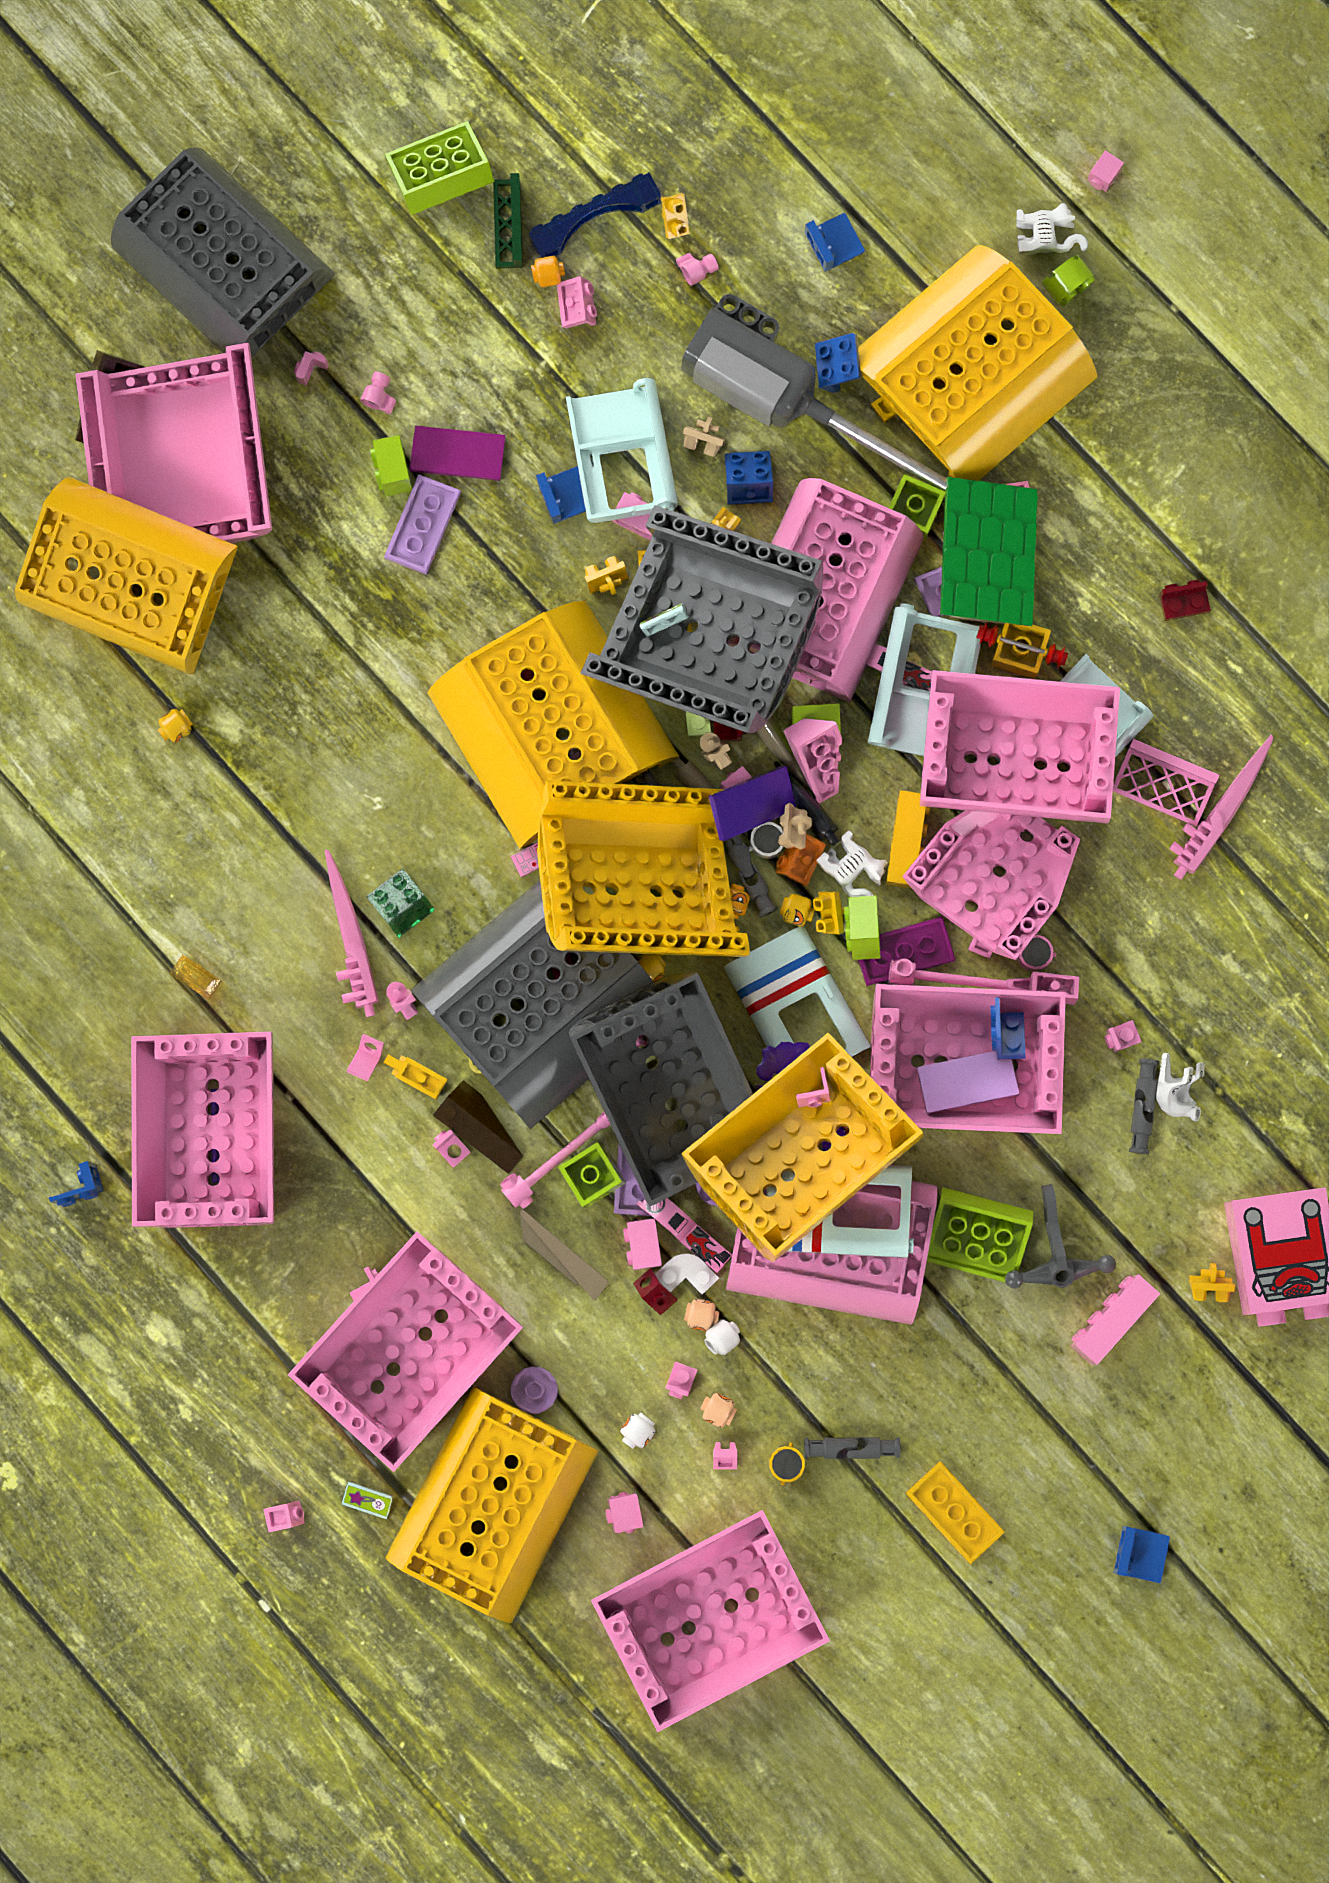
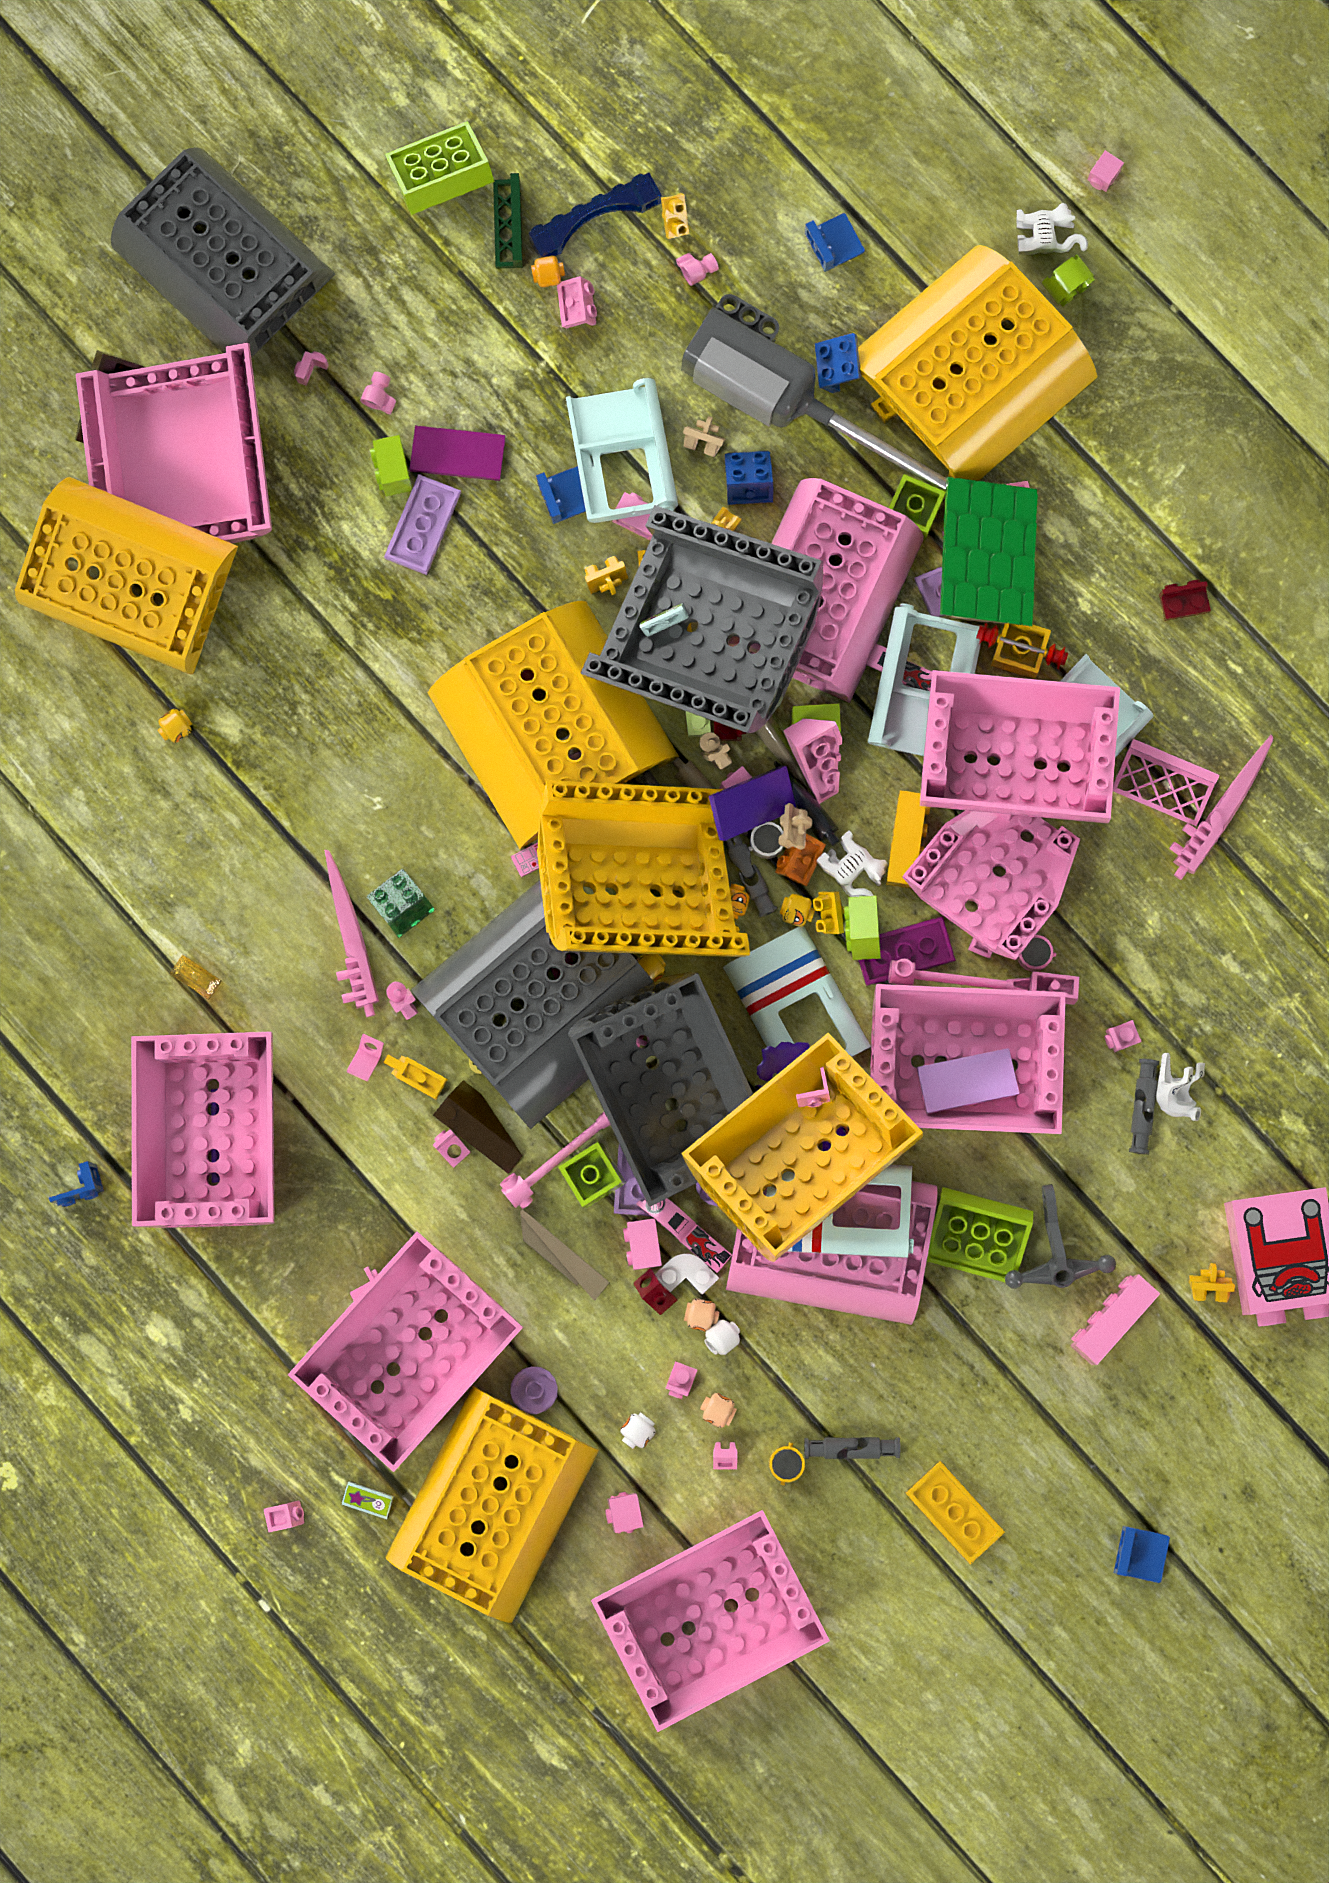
blue bracket [990,997,1026,1060] -> none

